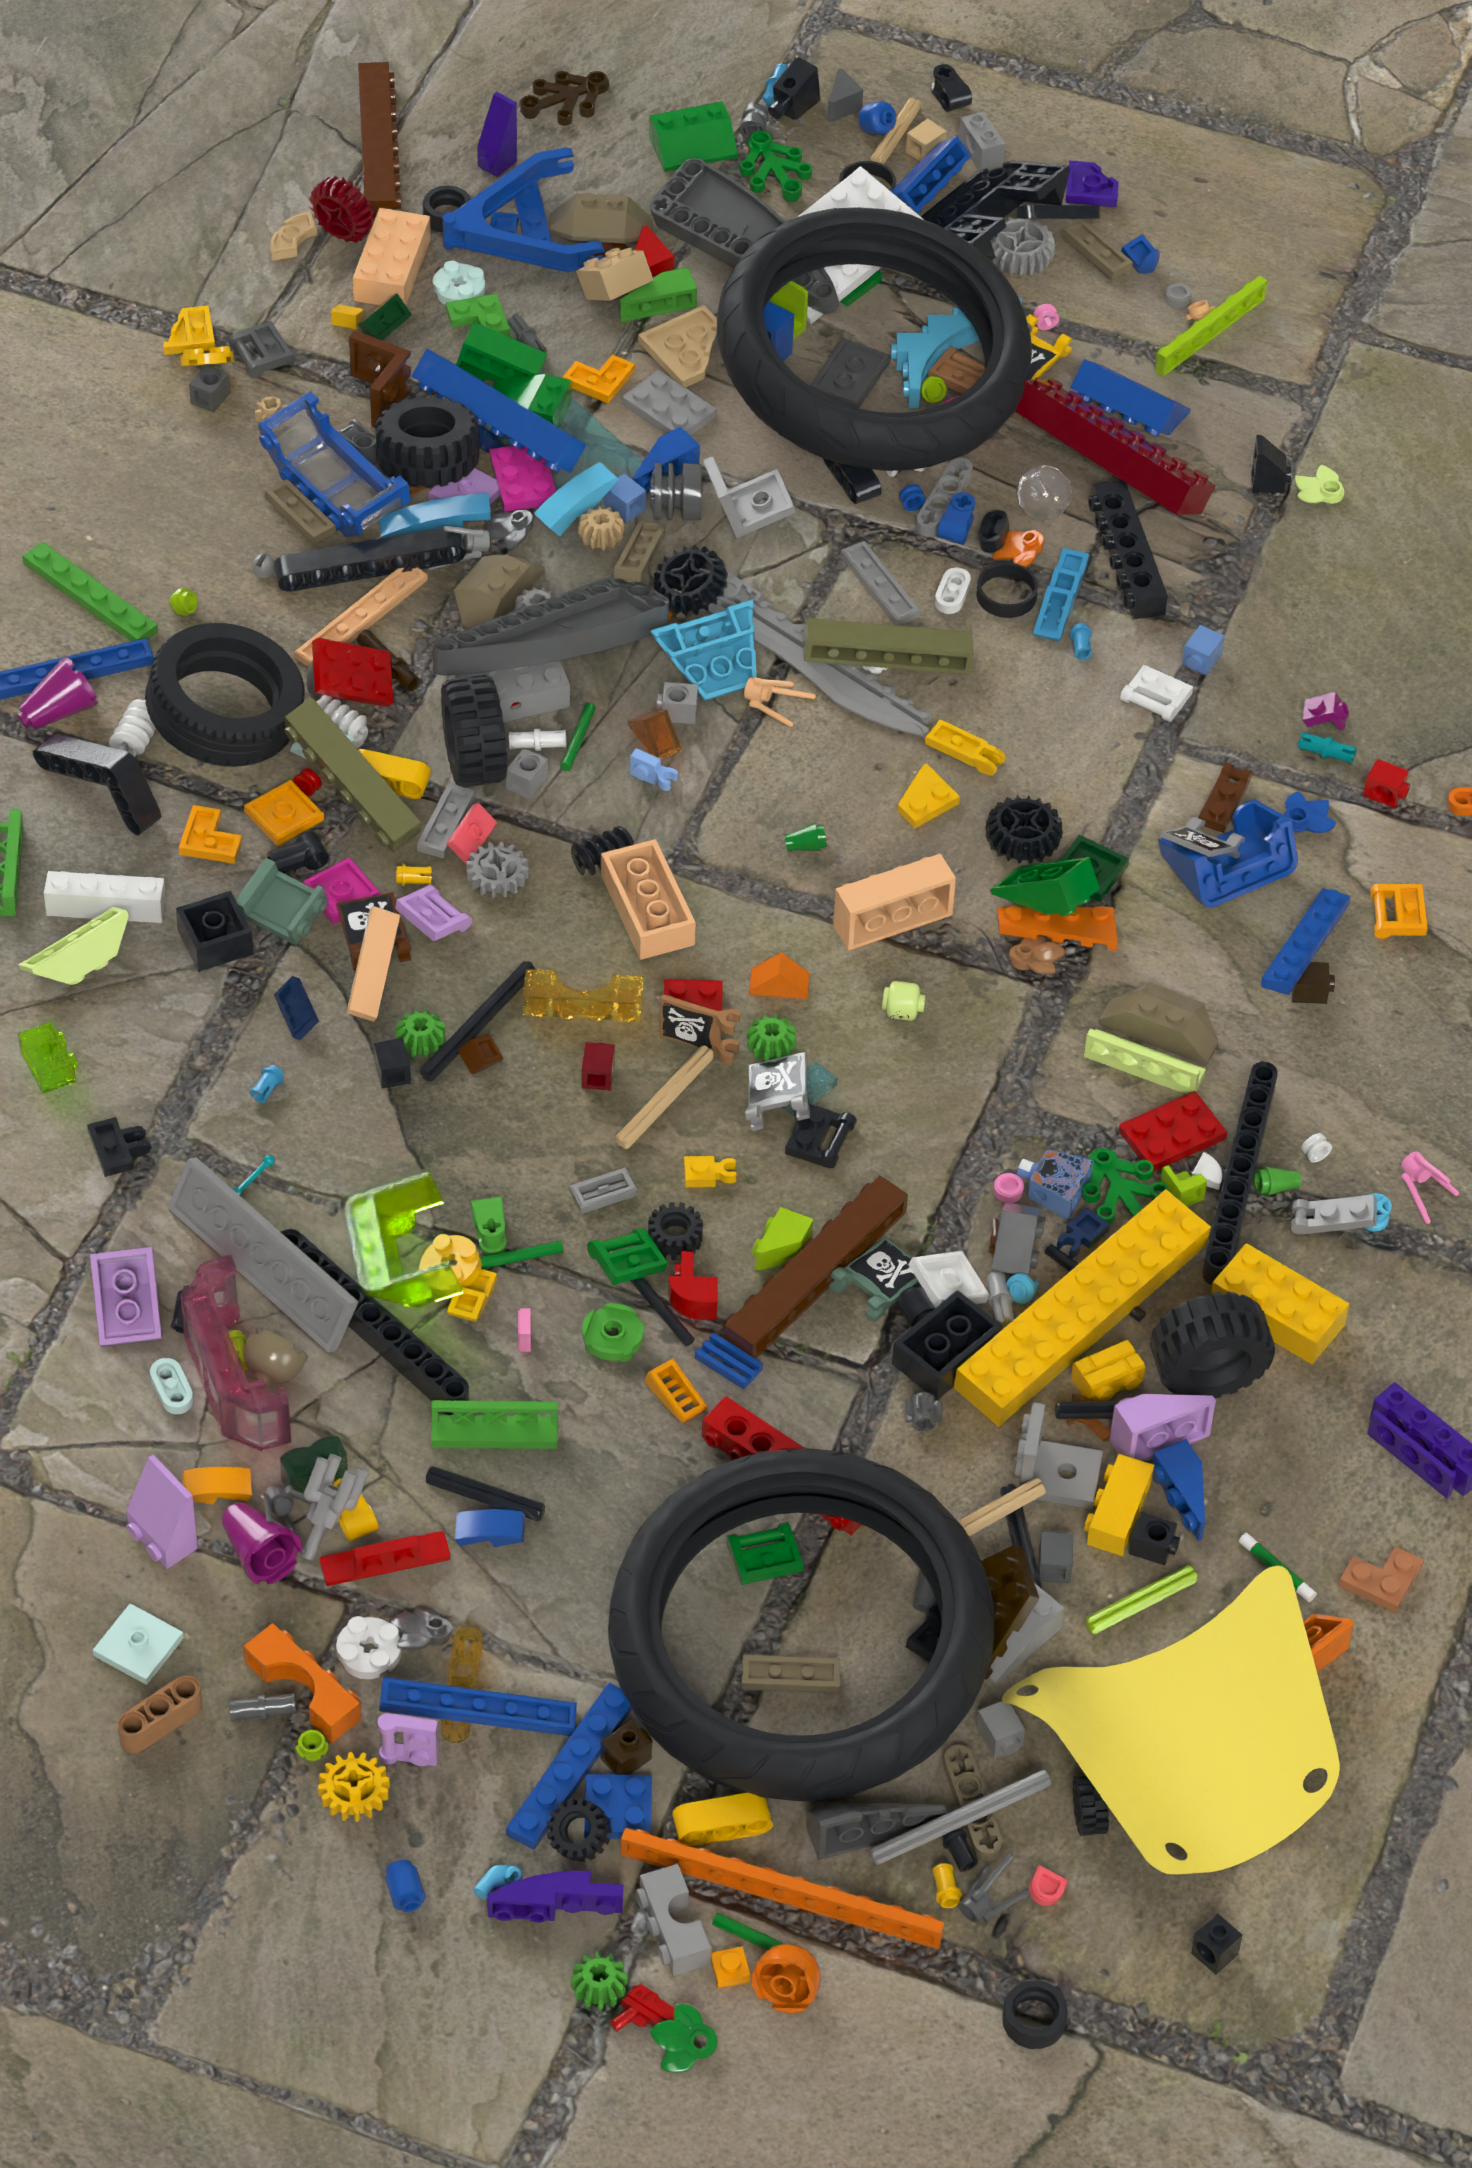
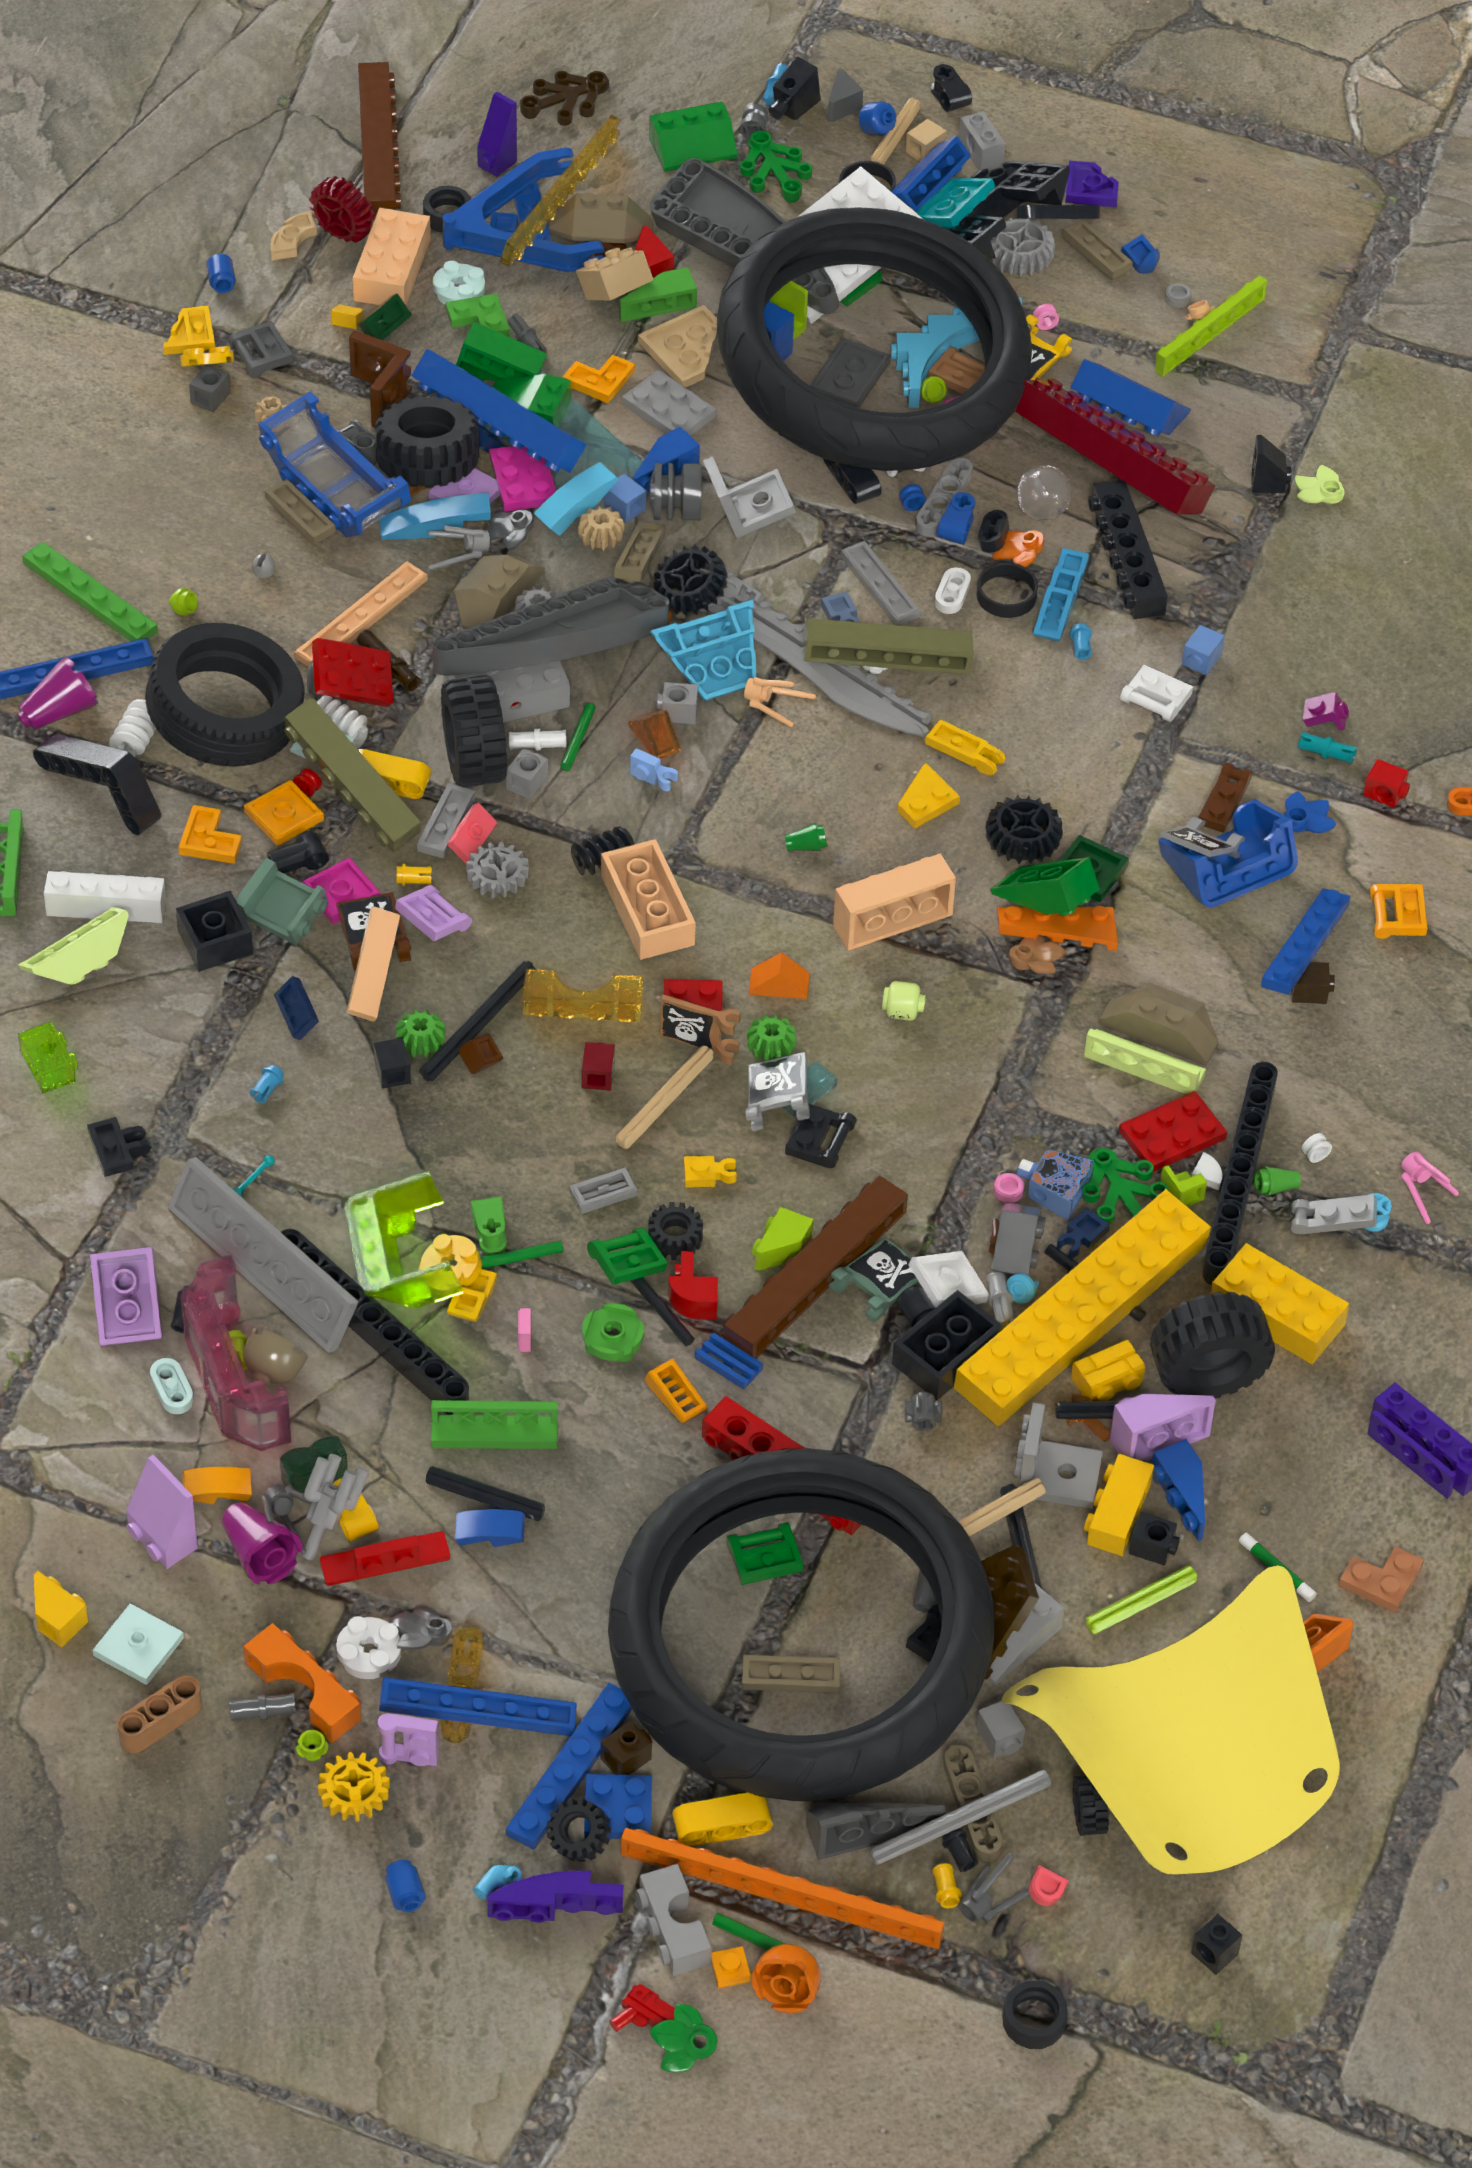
black beam [274,527,466,592] -> none
bright green gear [570,1951,628,2012] -> none
dark grey brick [1039,1531,1073,1583] -> none
none -> yellow slope [34,1571,88,1648]
none -> blue brick [206,254,236,293]
none -> clear yellow plate [500,115,620,267]
none -> sand blue plate [821,591,860,622]
none -> teal plate [916,178,995,229]

